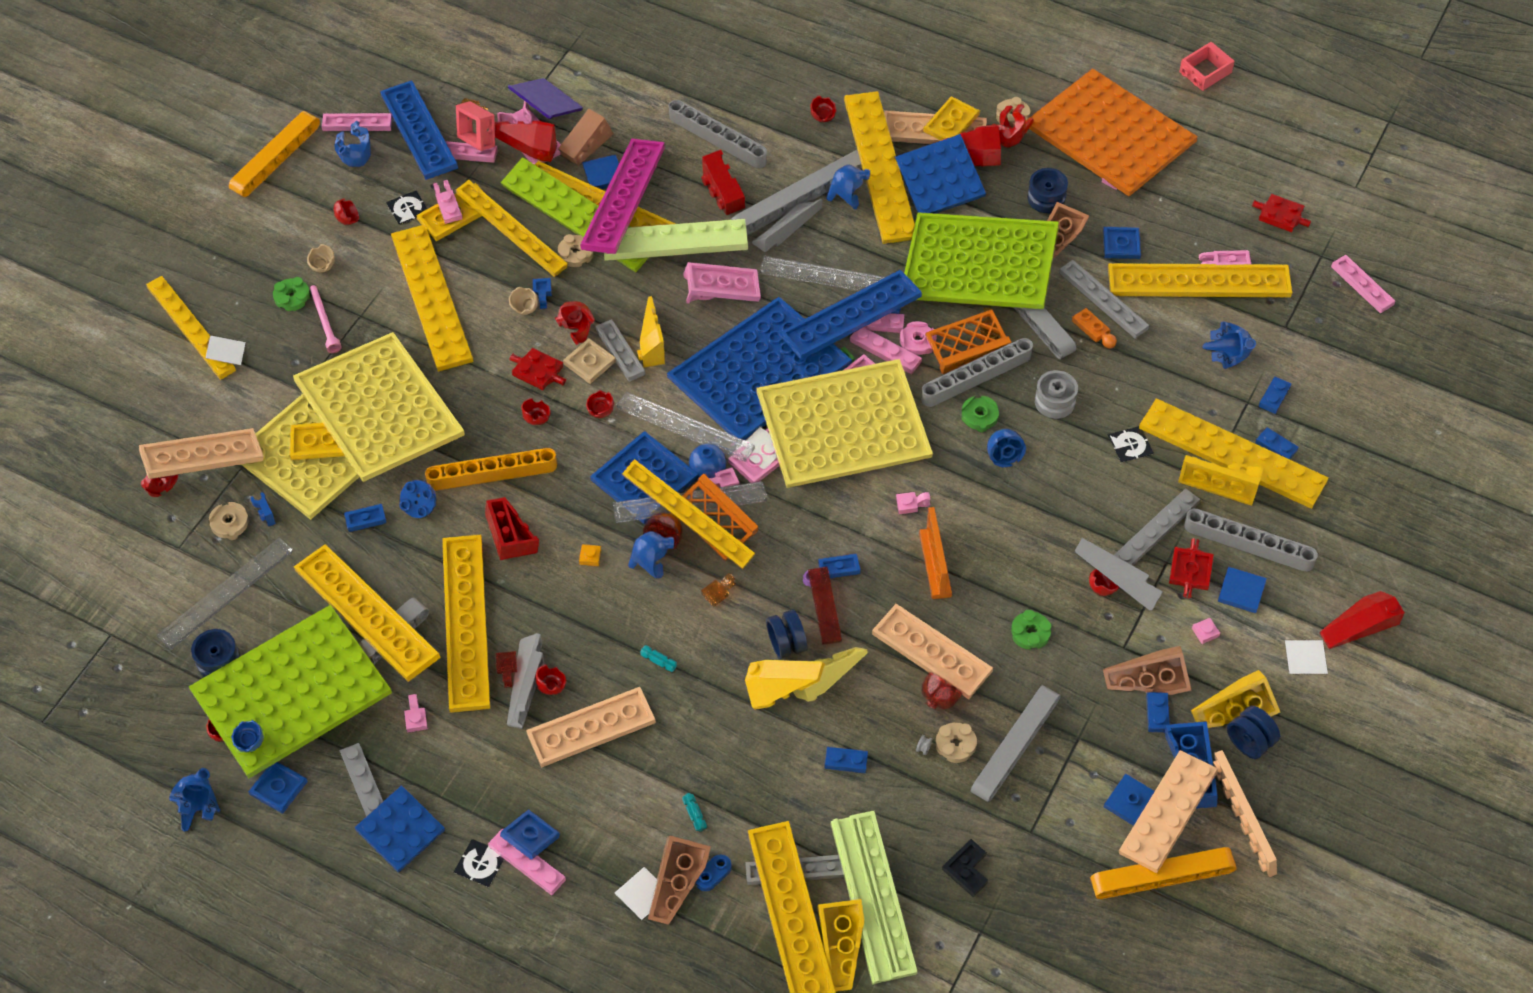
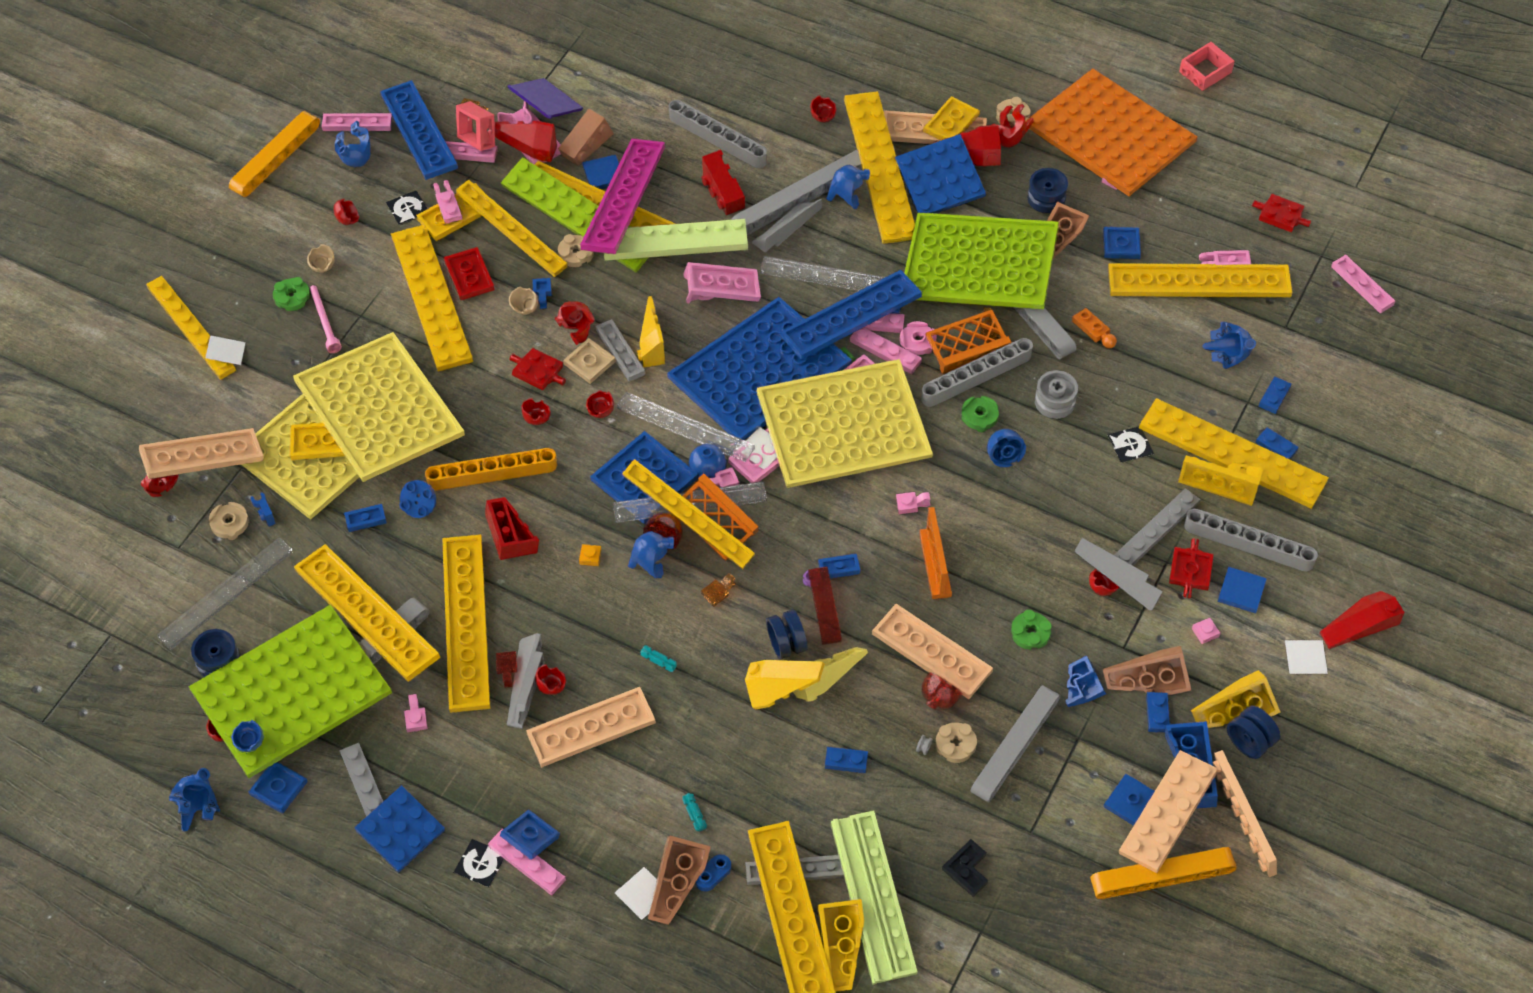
light grey plate [1059,260,1149,339] -> none
none -> red plate [443,247,495,301]
none -> blue slope [1066,656,1106,707]

